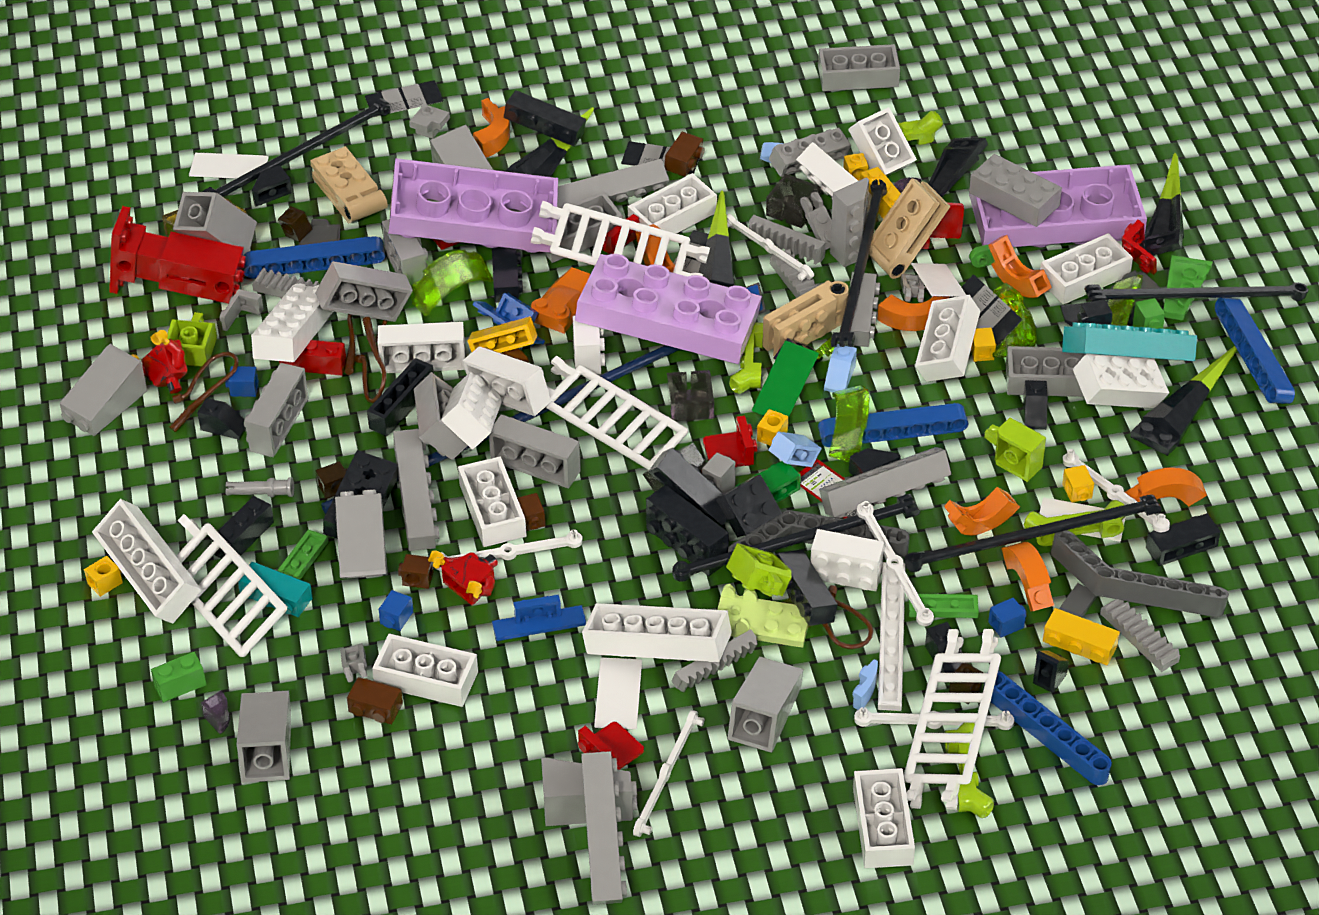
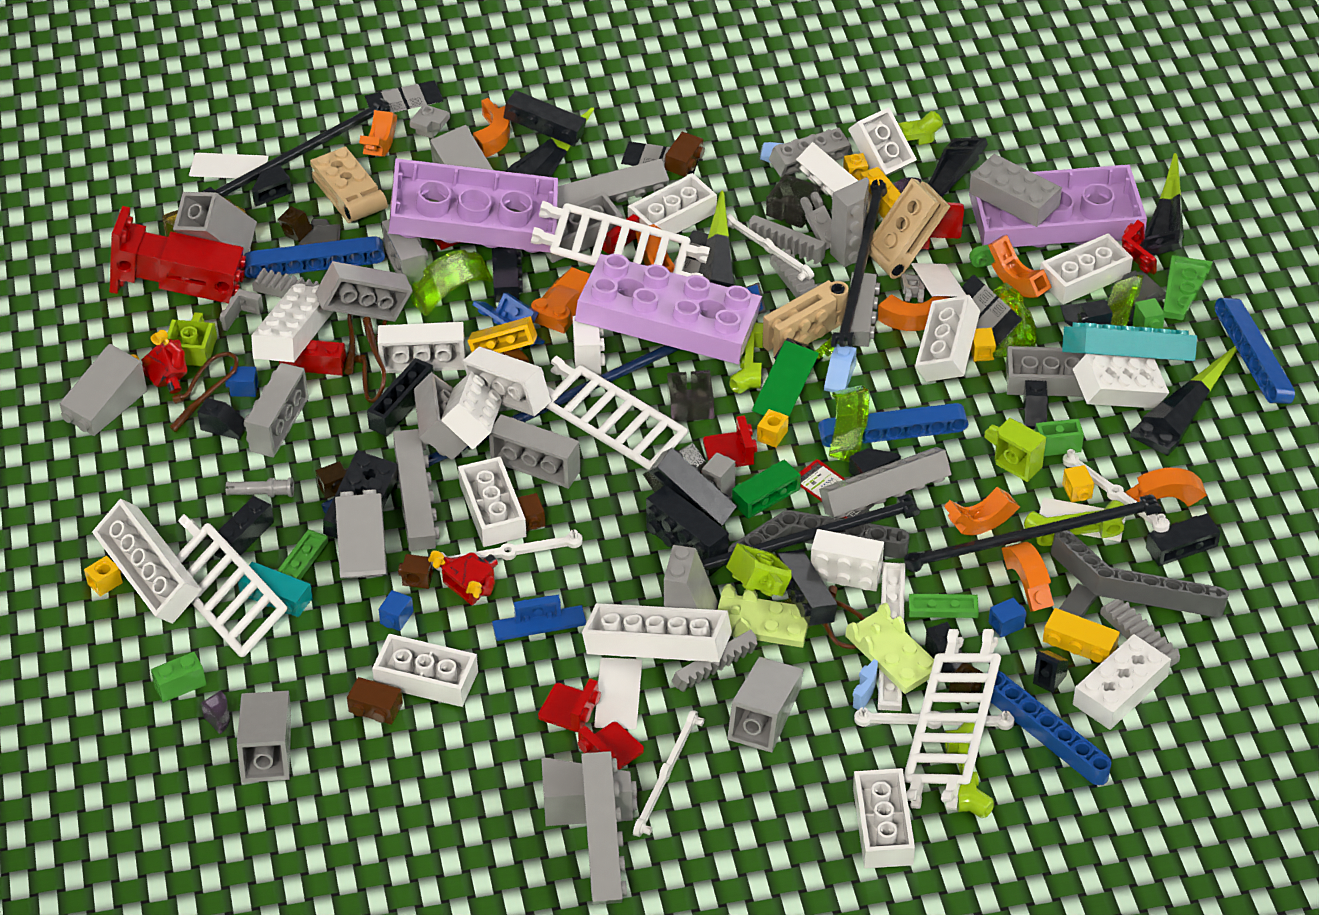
light grey hinge [340,643,367,682] -> none
black brick [716,474,782,538] -> none
light blue brick [768,432,822,467] -> none
light grey brick [818,44,900,91] -> none
white piece [857,501,934,626] -> none
black hinge [1084,282,1309,302] -> none
none -> orange arch [359,110,398,157]
none -> red bracket [538,678,601,732]
none -> light grey slope [664,545,718,610]
none -> yellowish green hinge [845,603,934,694]
none -> bright green brick [1035,419,1084,456]
none -> white brick [1073,634,1171,730]

